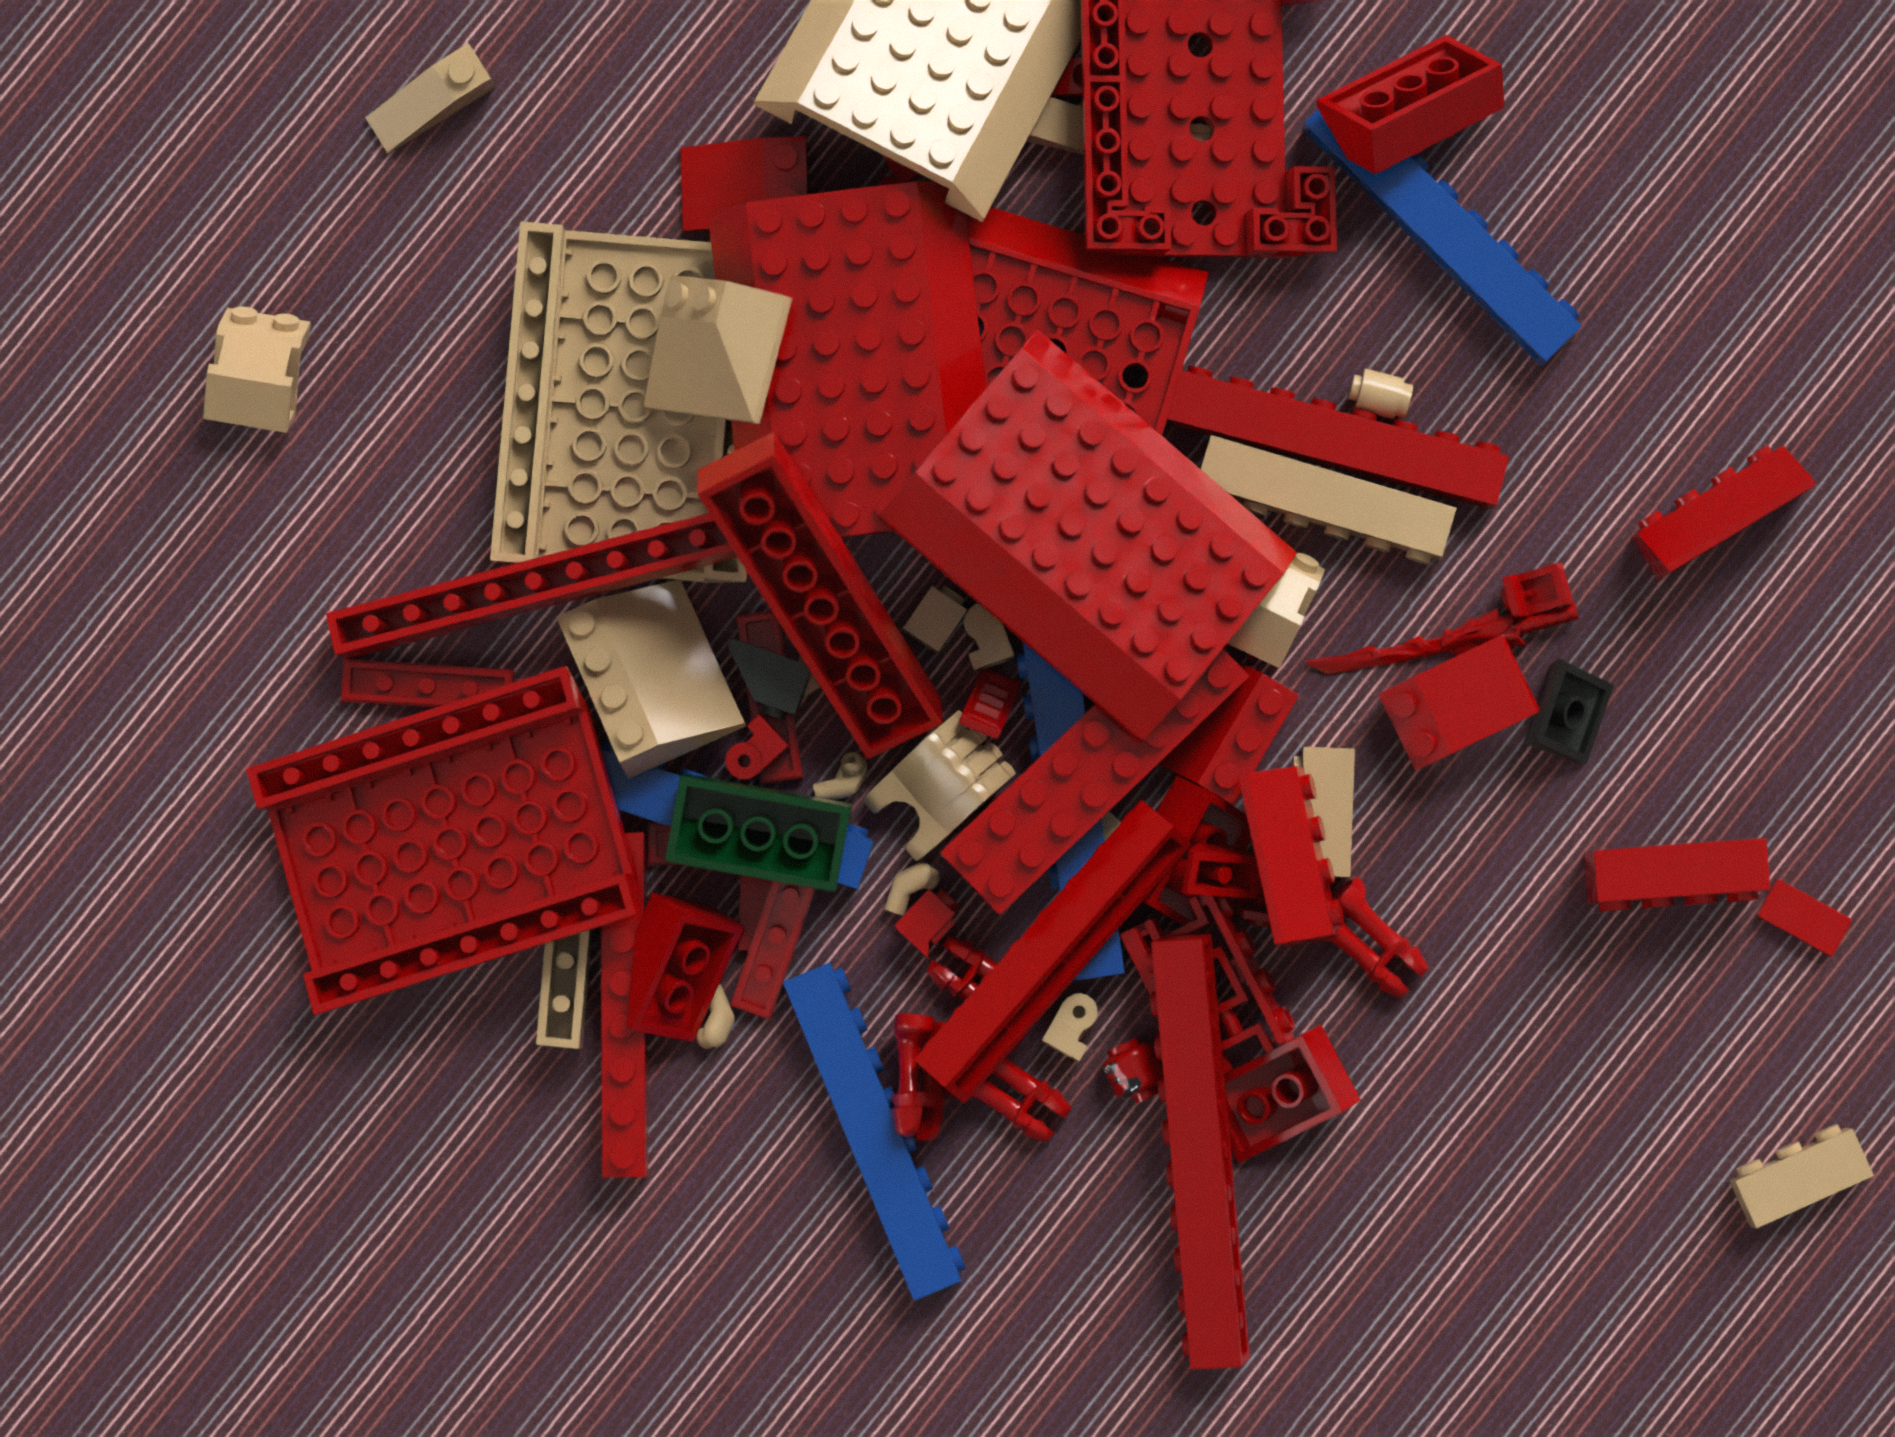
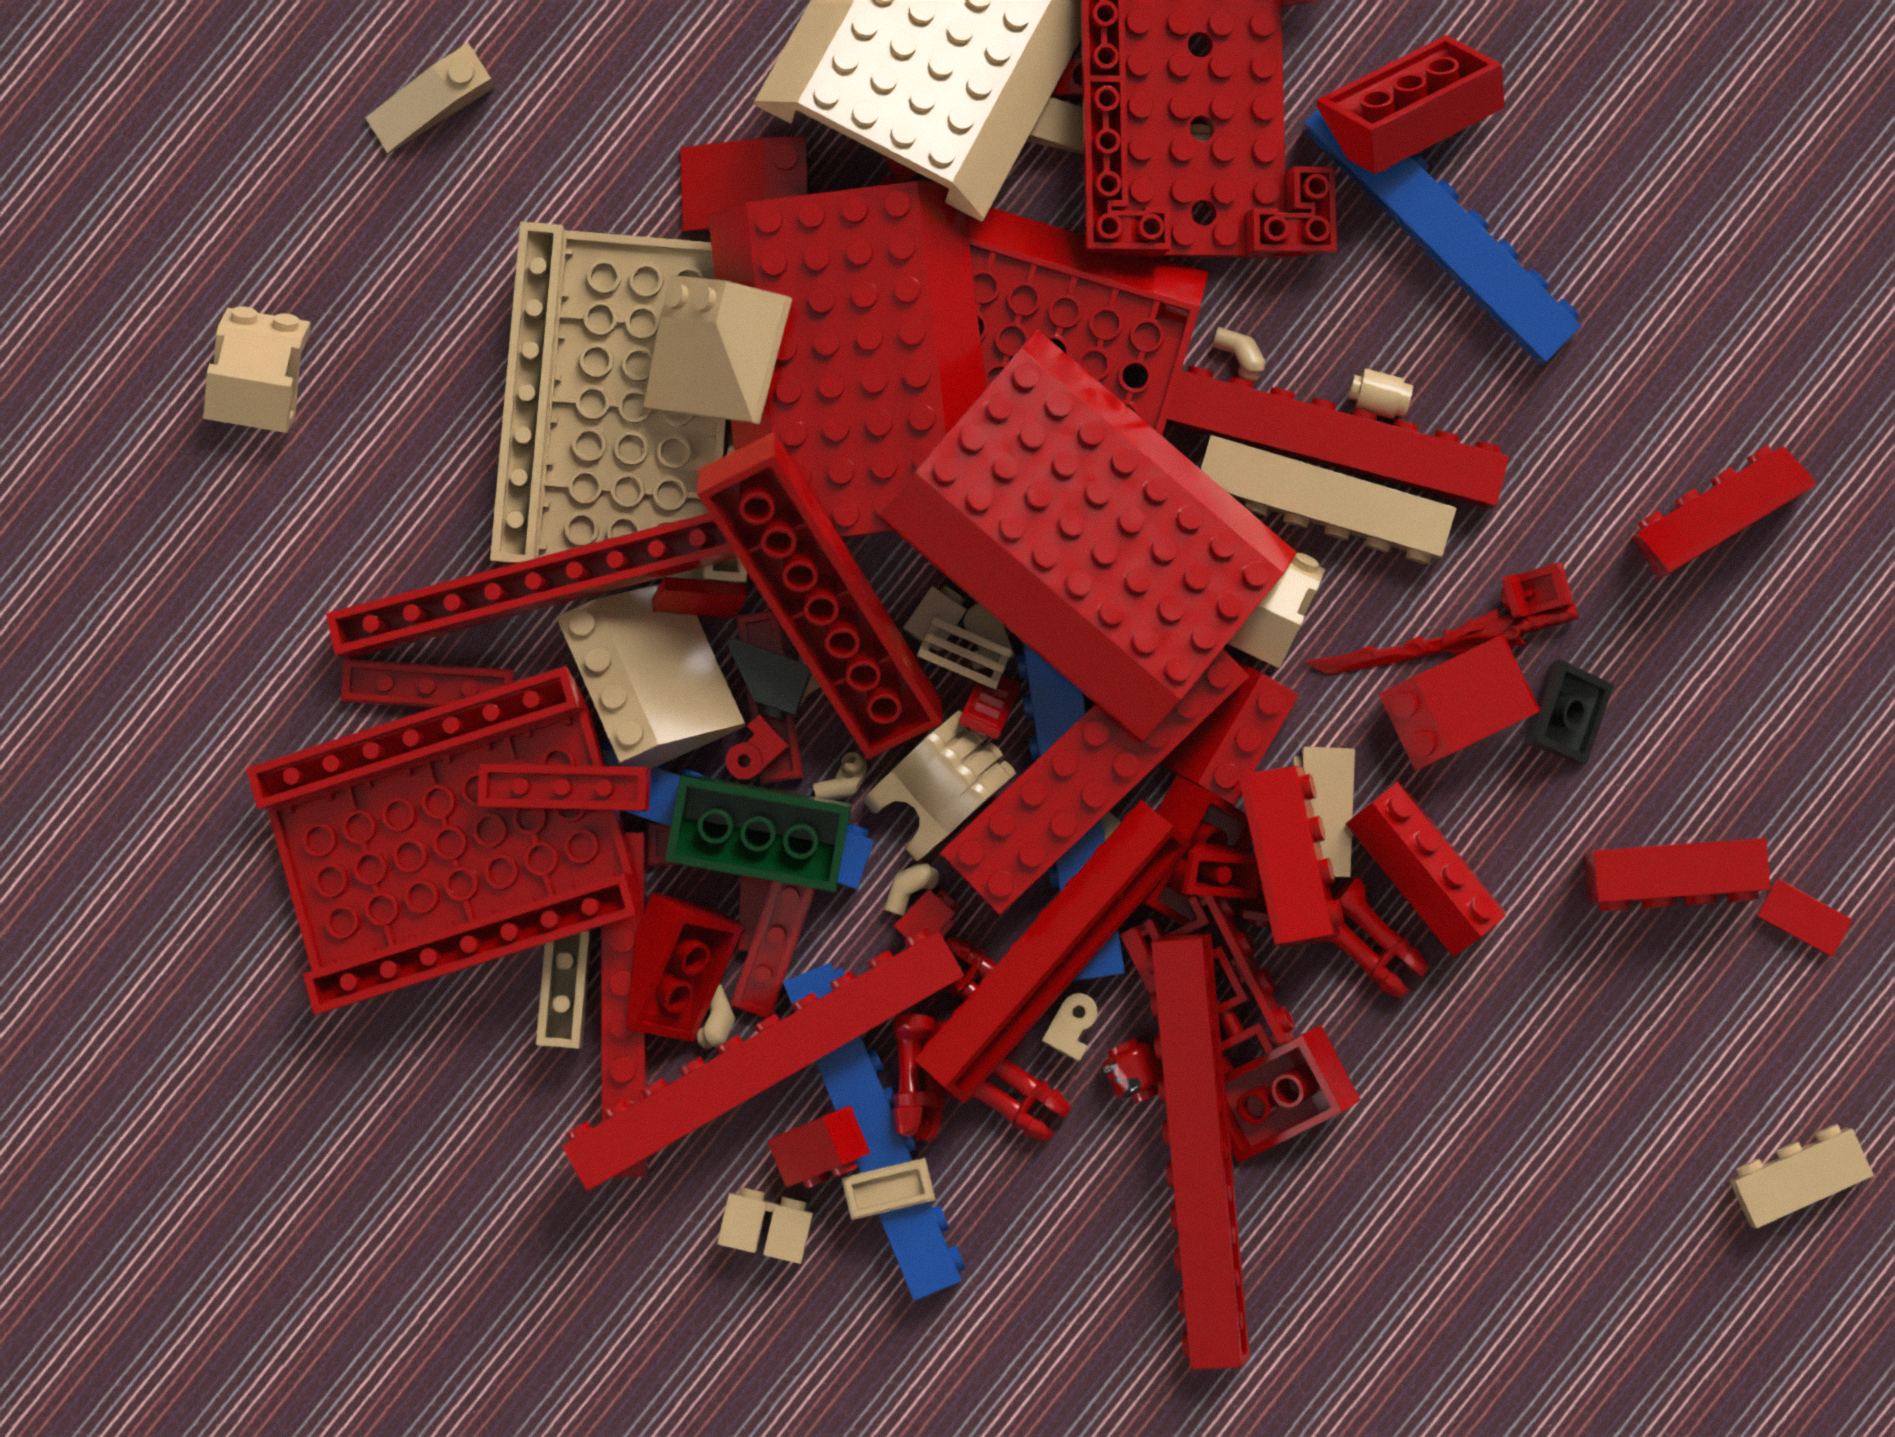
none -> red plate [477,764,651,812]
none -> red brick [562,928,965,1191]
none -> red tile [652,577,747,618]
none -> tan piece [717,1187,814,1264]
none -> red brick [767,1105,870,1189]
none -> tan tile [841,1158,935,1220]
none -> tan tile [917,617,1012,690]
none -> tan arm [1212,327,1265,382]
none -> red slope [1345,780,1506,957]

